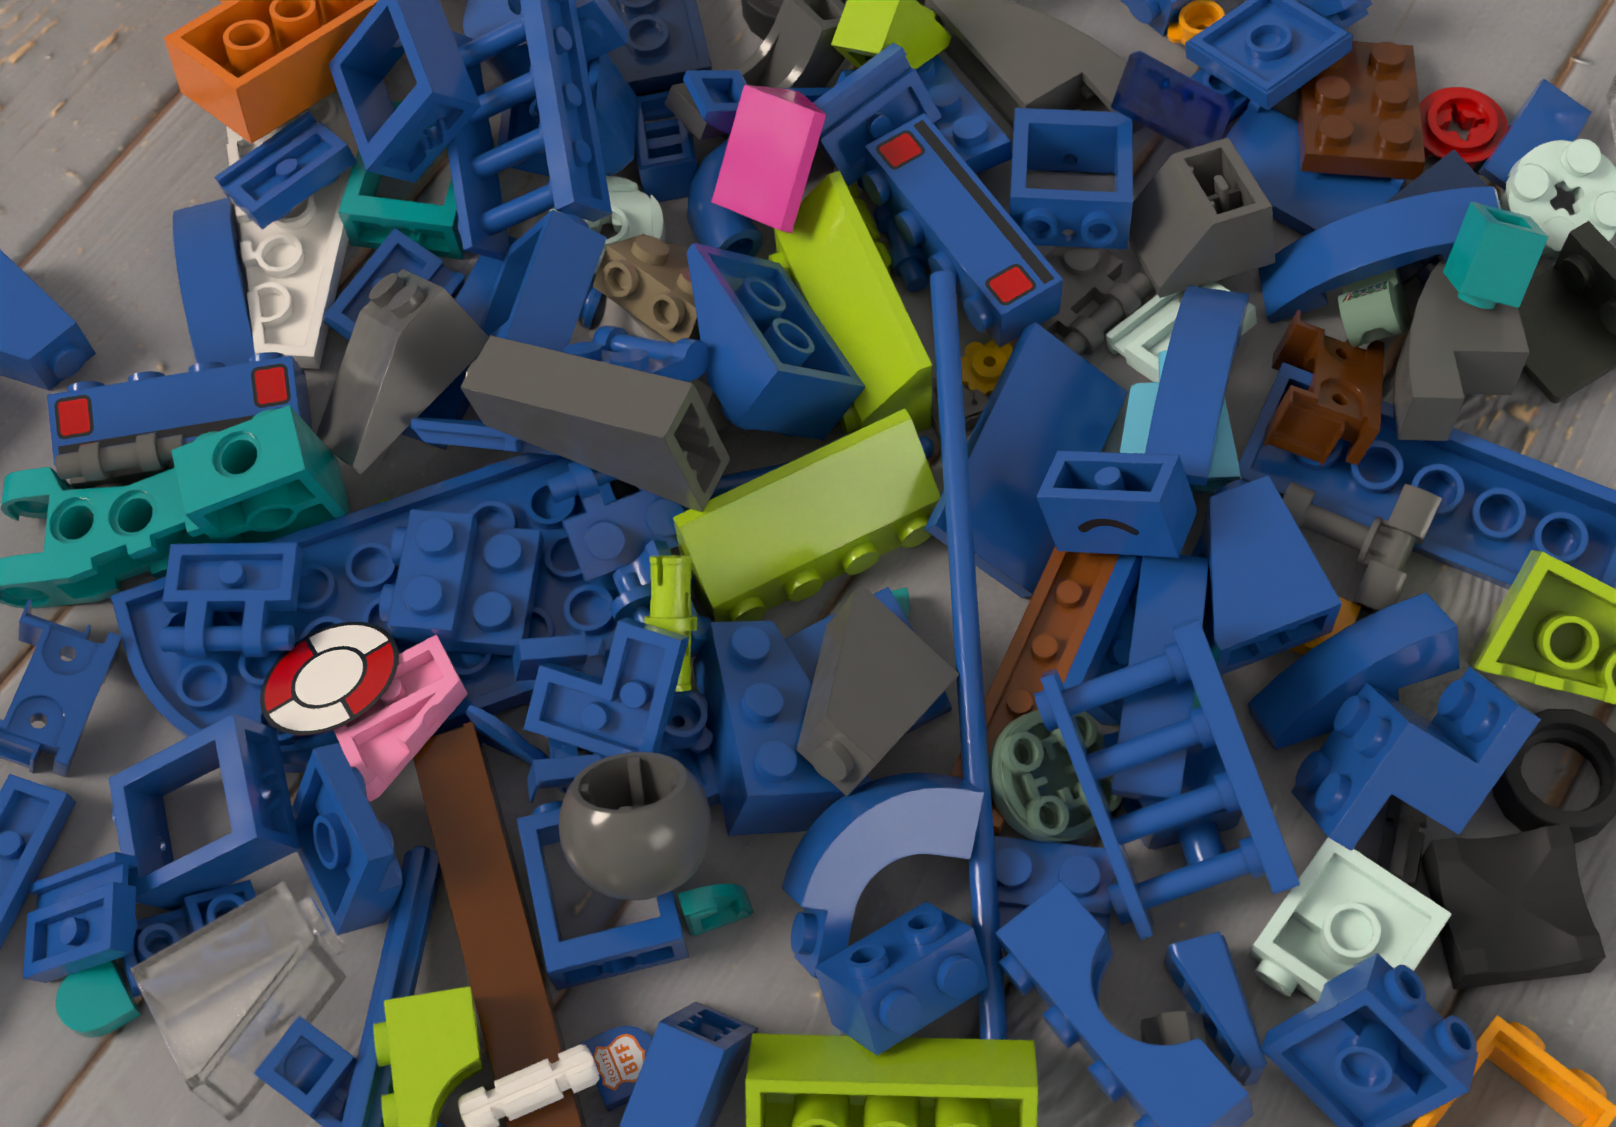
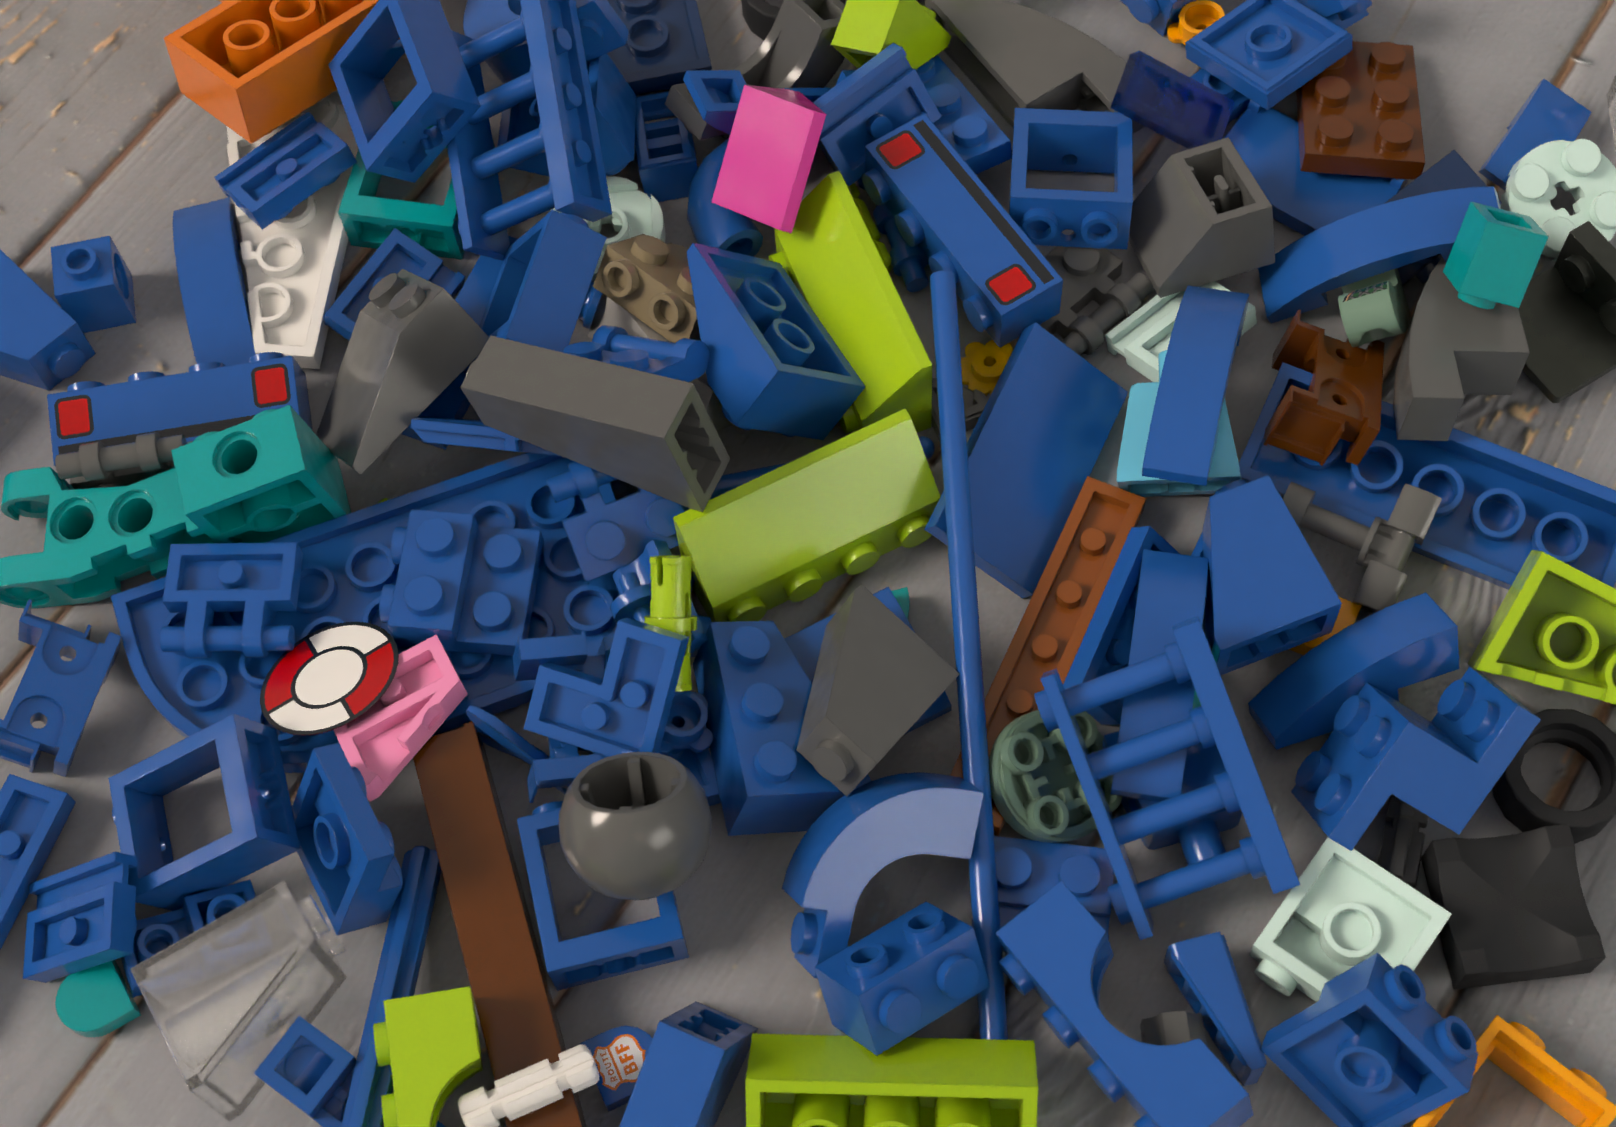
teal tile [677,884,754,936] -> none
blue brick [1036,451,1198,558] -> none
red gear [1419,87,1508,169] -> none
none -> blue brick [51,236,136,333]

